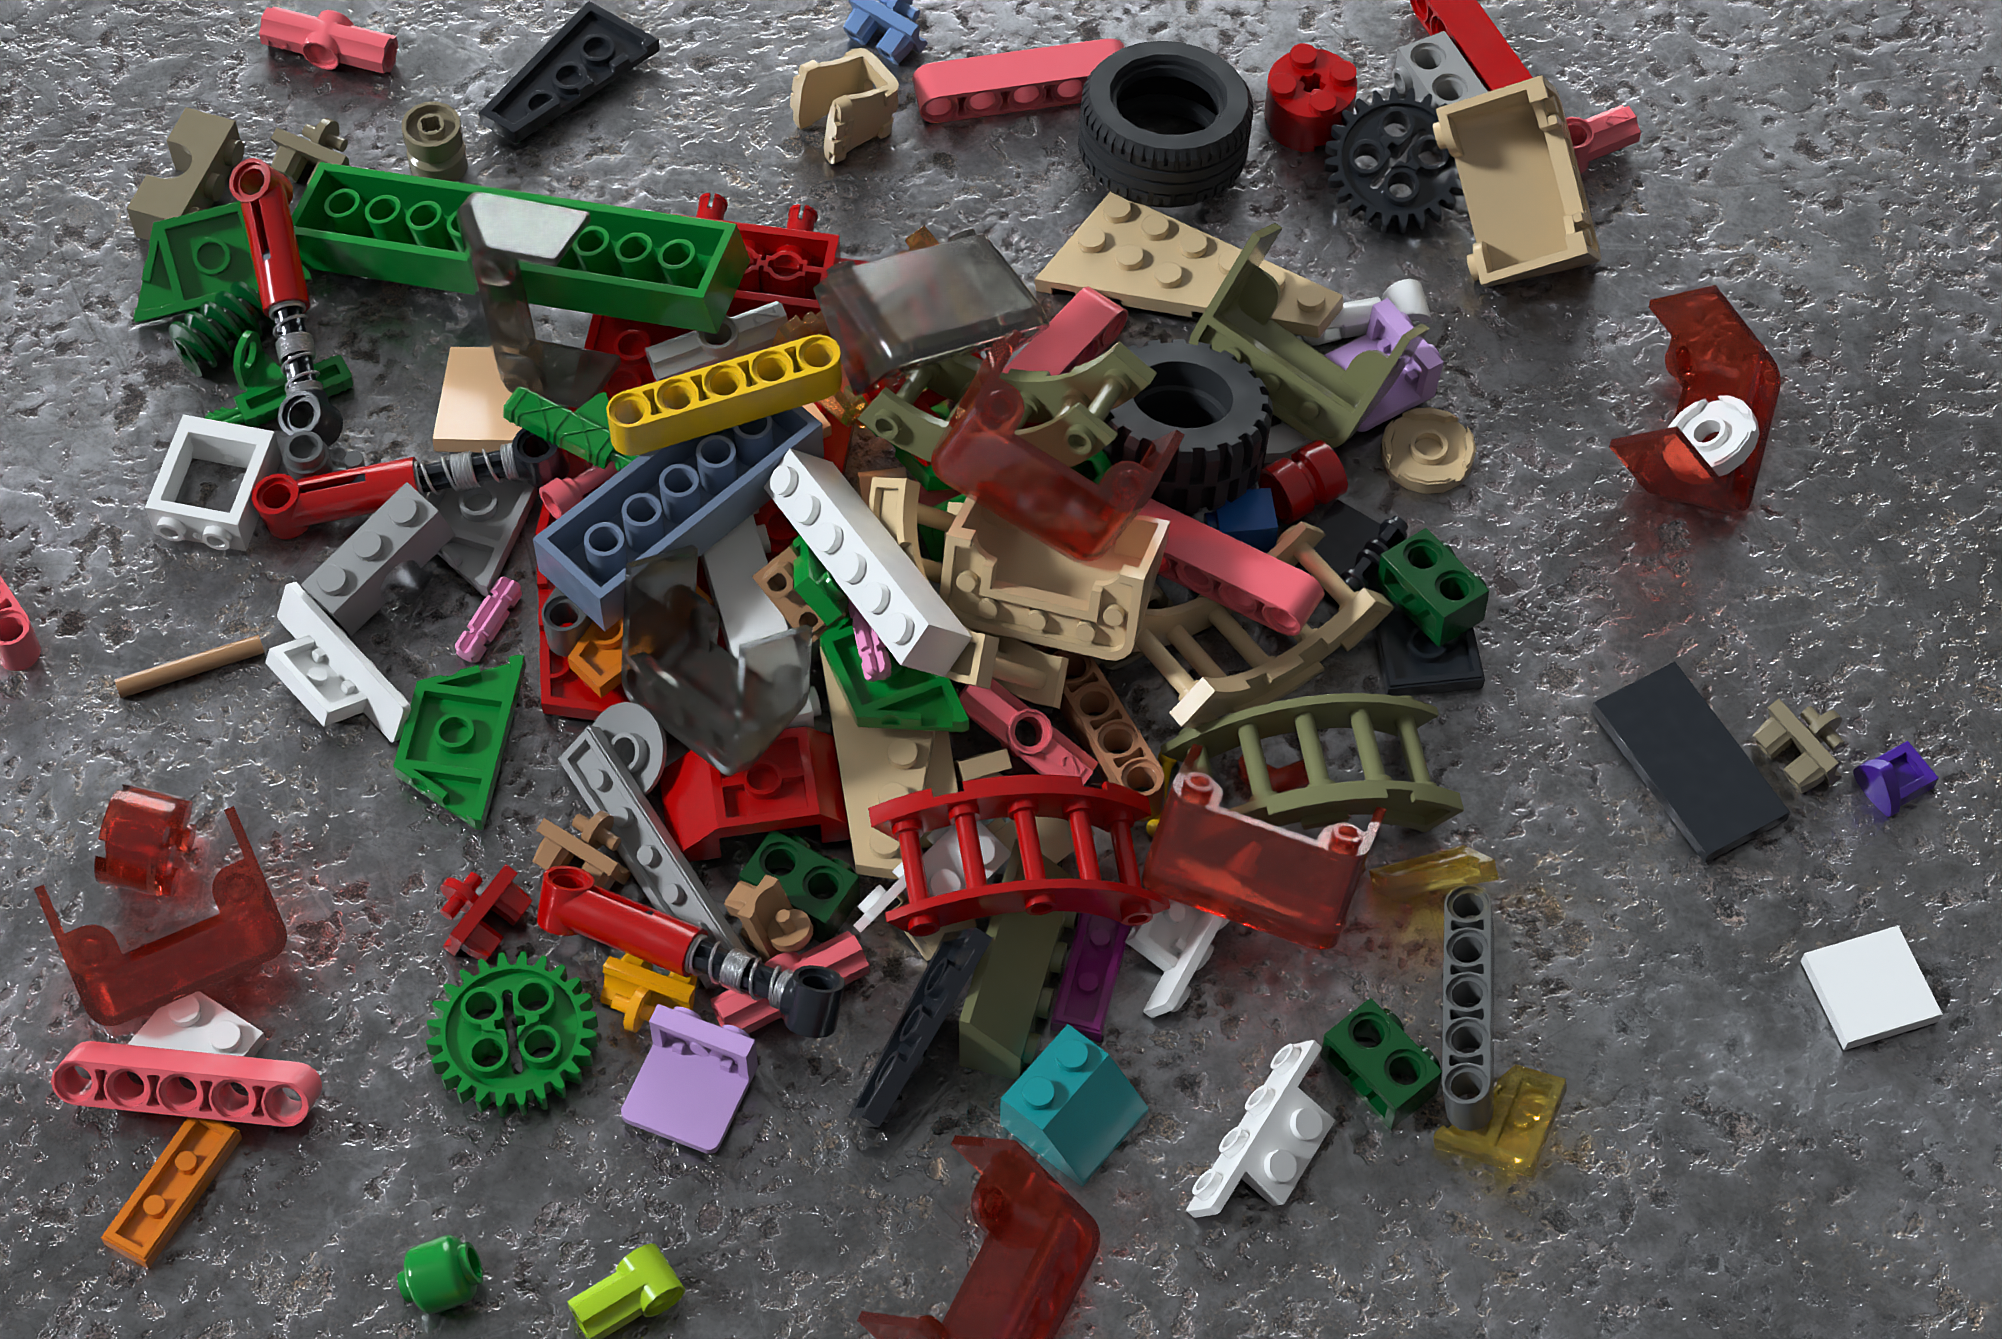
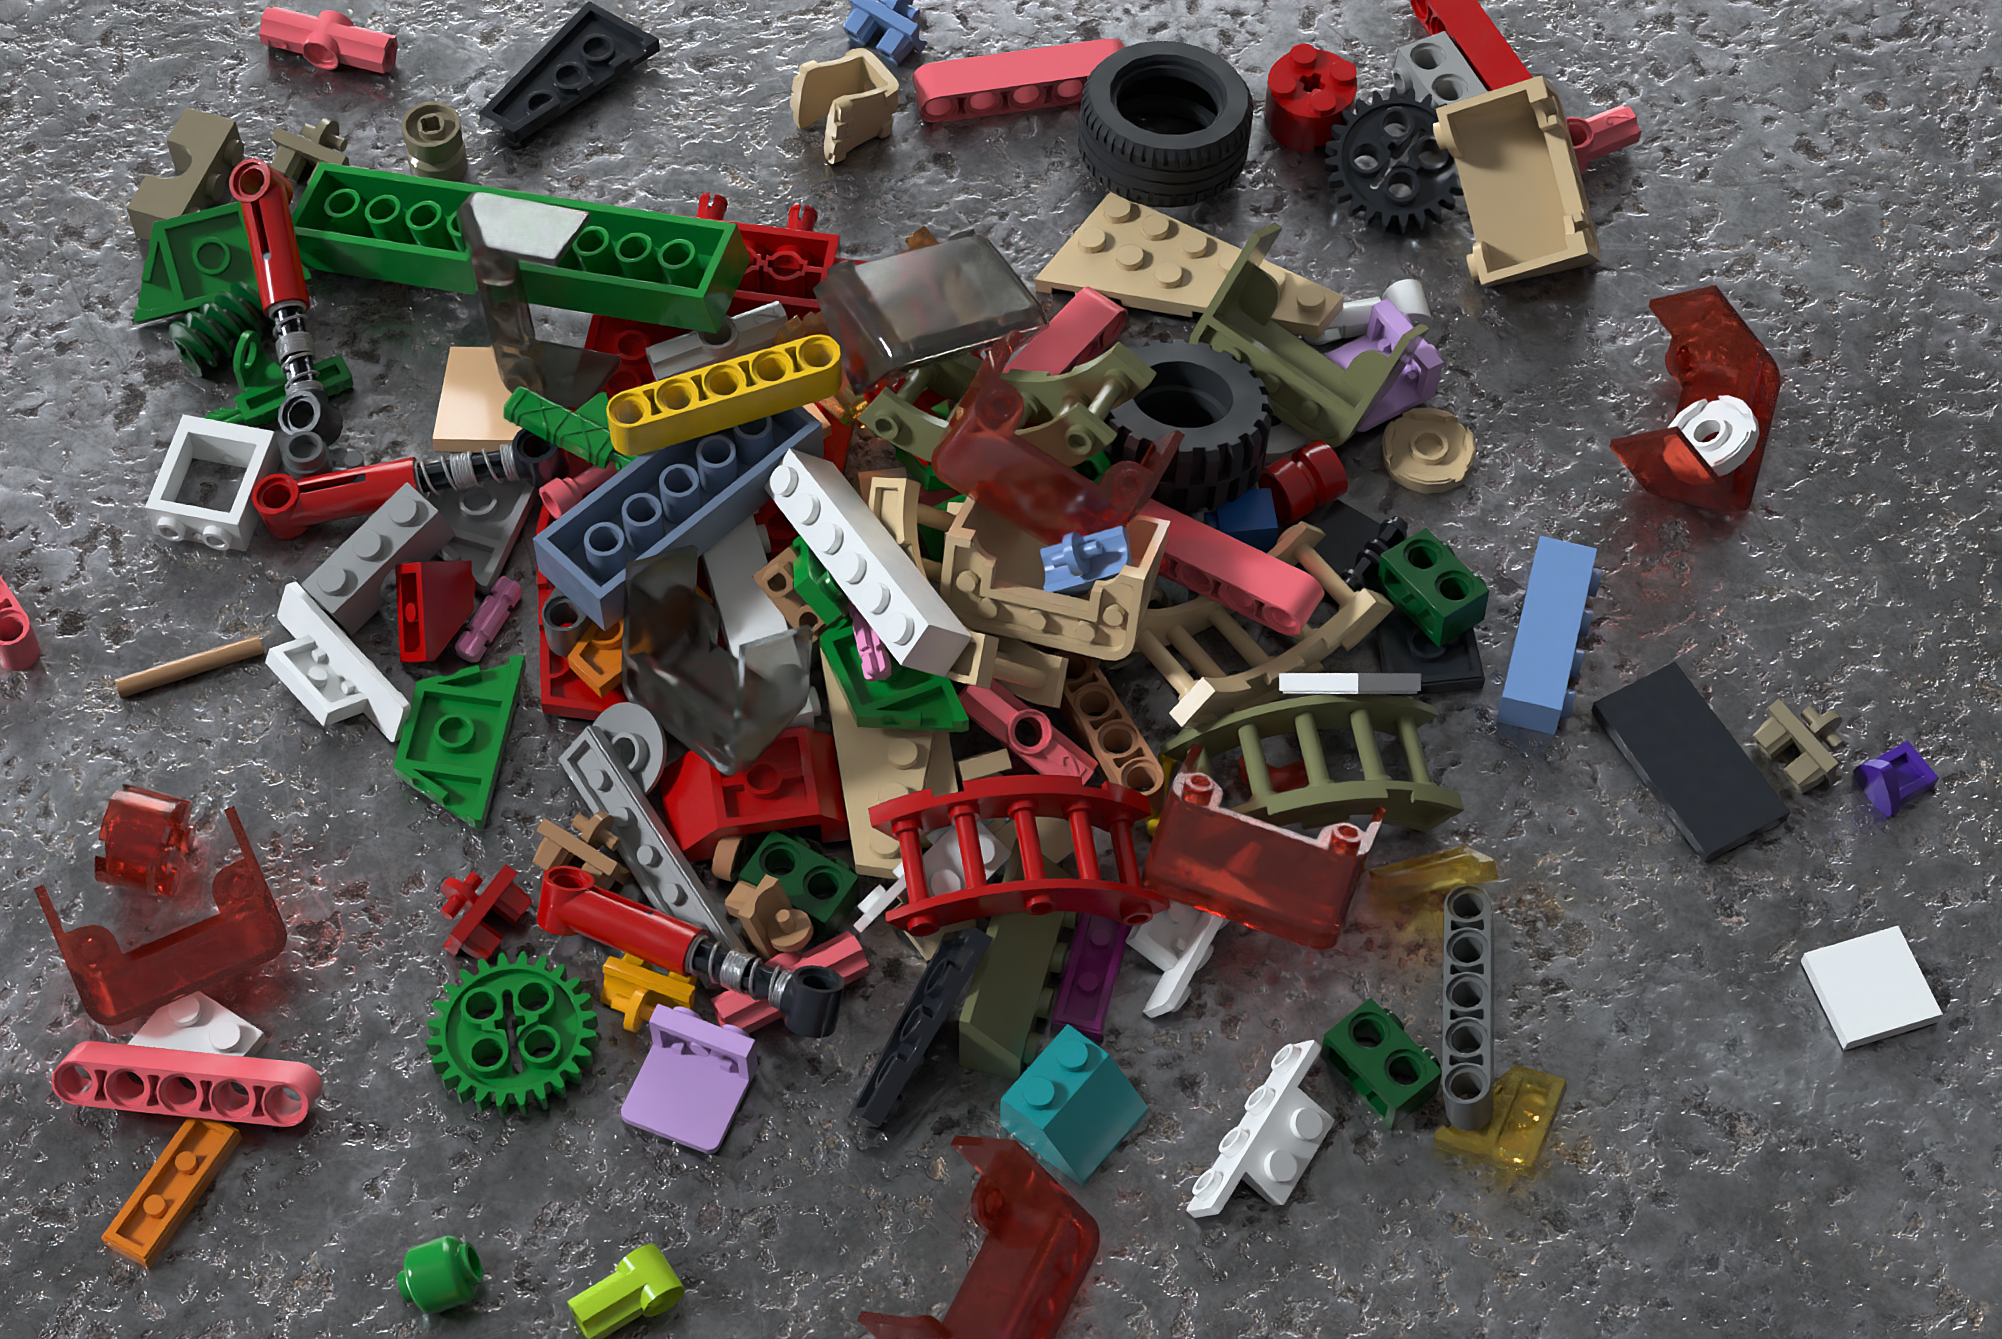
none -> red slope [395,560,476,662]
none -> nougat tile [712,834,748,882]
none -> medium blue hips [1040,526,1134,597]
none -> white tile [1279,673,1421,694]
none -> medium blue brick [1496,536,1602,735]

